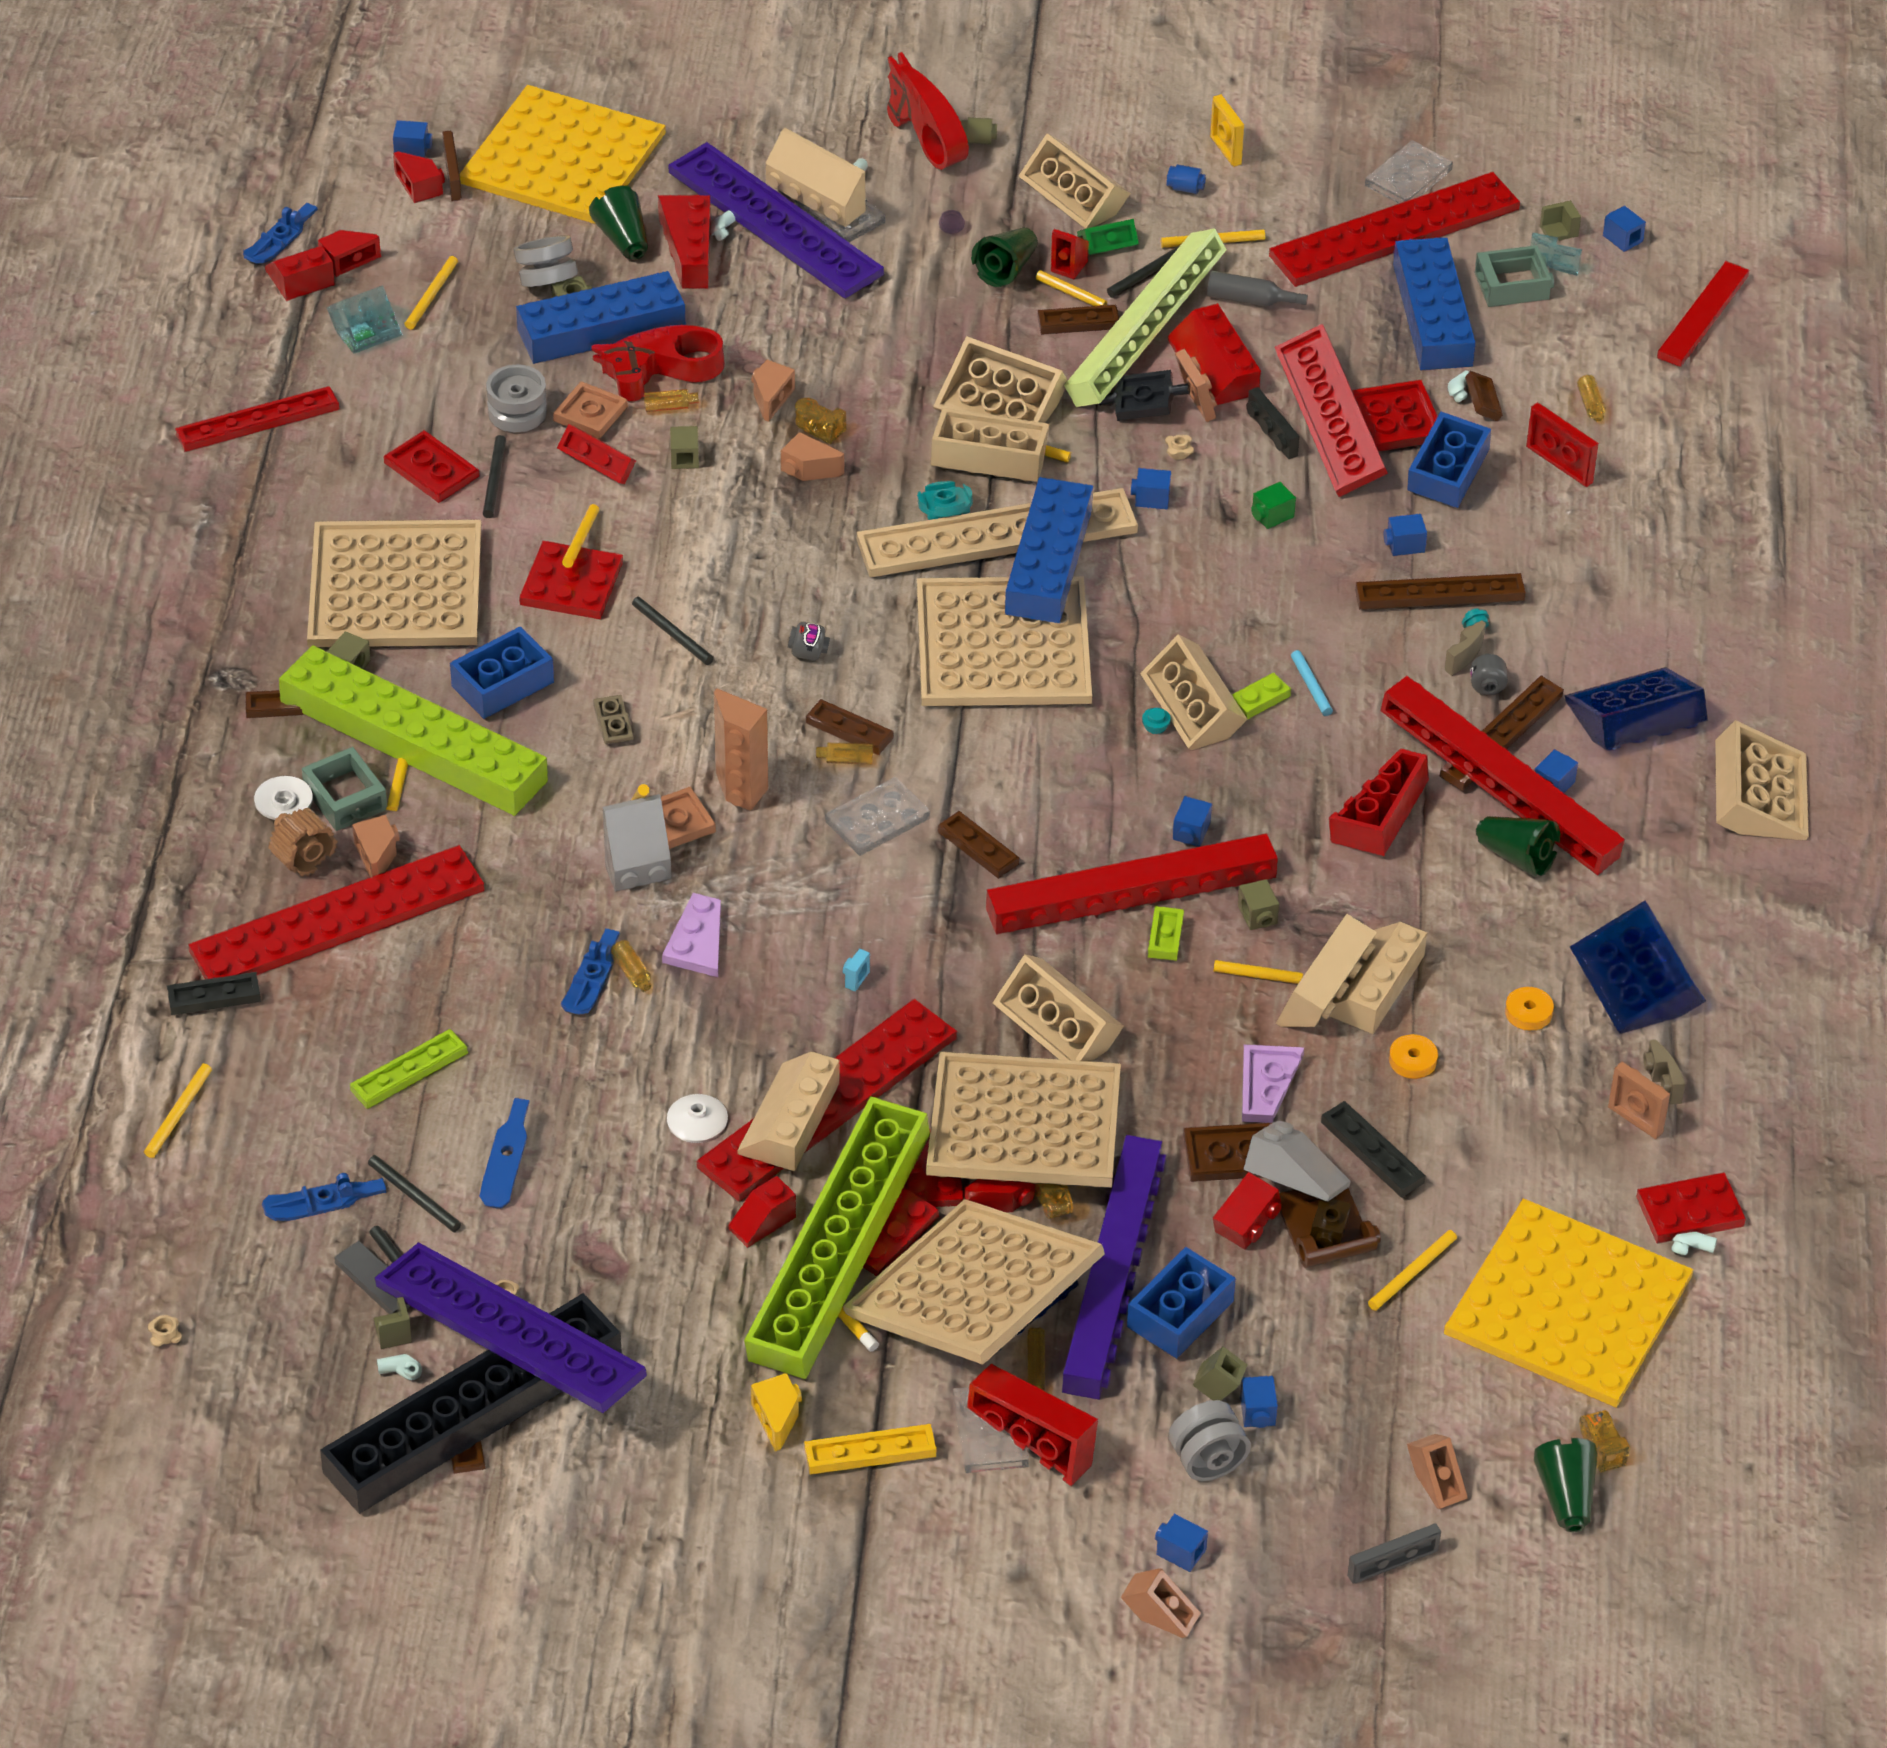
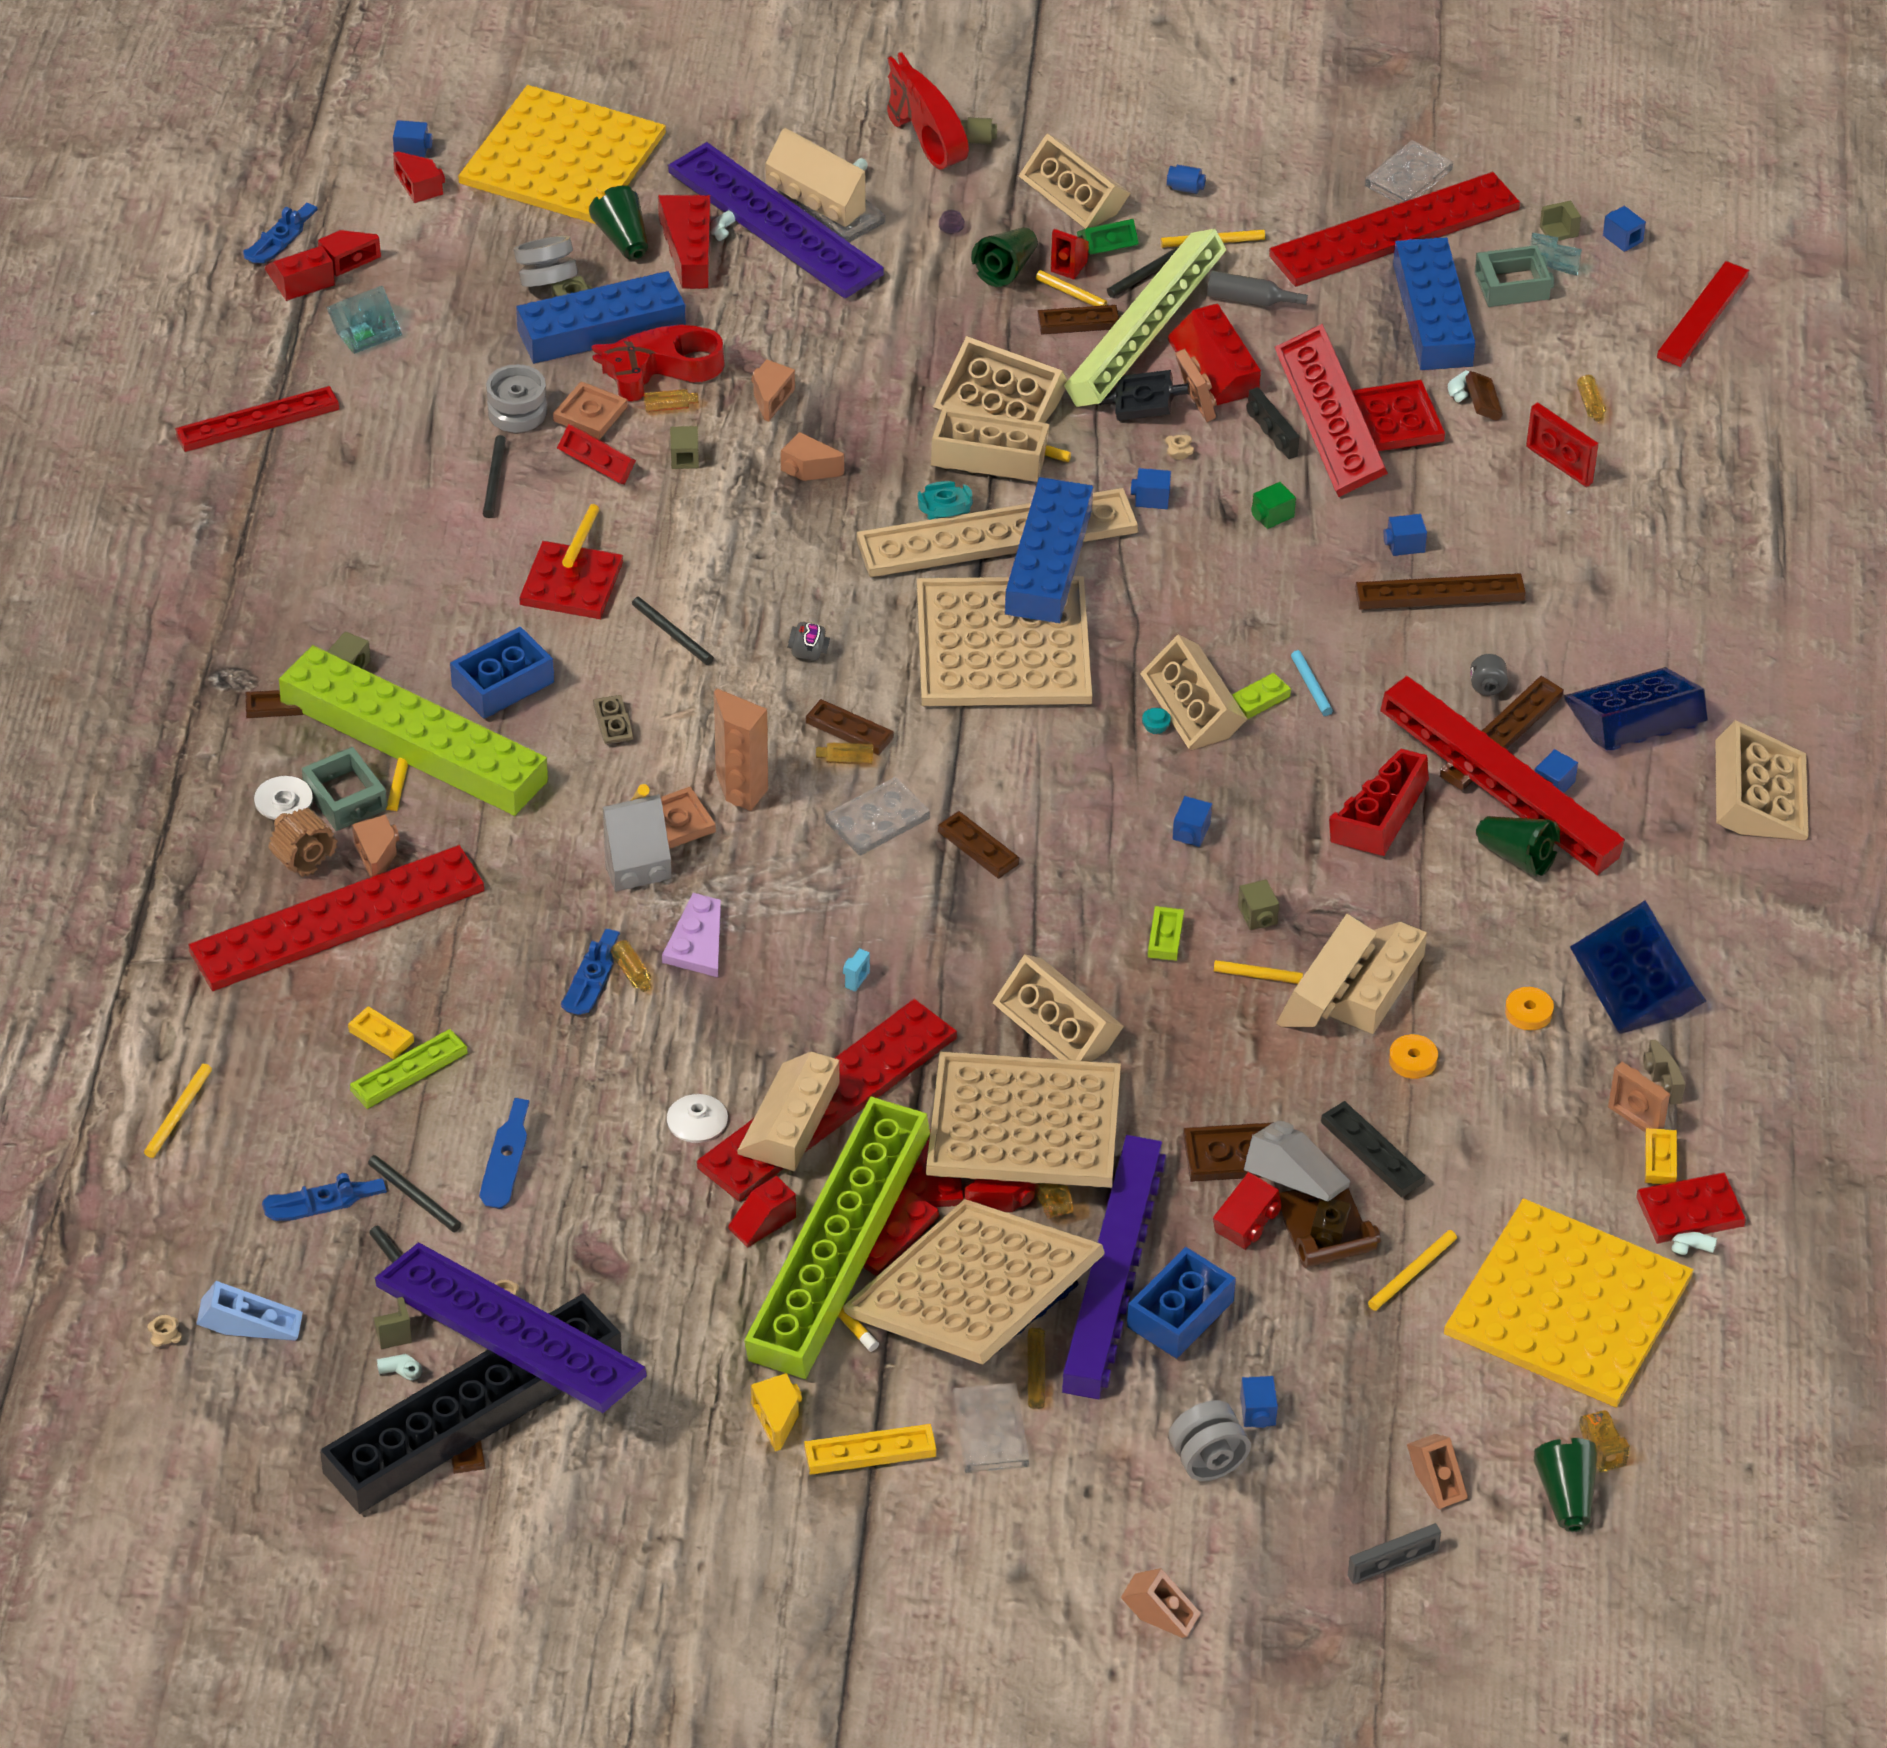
pearl dark grey plate [167,972,261,1015] -> none
tan plate [307,520,482,647] -> none
dark grey tile [334,1241,412,1314] -> none
red tile [384,430,480,503] -> none
yellow bar [404,256,458,330] -> none
reddish brown tile [442,130,462,201] -> none
clear yellow leg [795,398,847,444] -> none
red wedge [967,1364,1098,1486] -> none
red brick [986,833,1278,935] -> none
blue brick [1155,1513,1208,1572] -> none
olive brick [1193,1346,1247,1401] -> none
yellow tile [1210,94,1244,167] -> none
lavender wing [1242,1044,1304,1123] -> none
blue brick [1407,412,1491,508] -> none
dark tan slope [1445,620,1486,676] -> none
teal plate [1461,608,1489,629] -> none
none -> light blue slope [196,1281,303,1341]
none -> yellow plate [348,1006,414,1060]
none -> yellow plate [1645,1128,1677,1184]

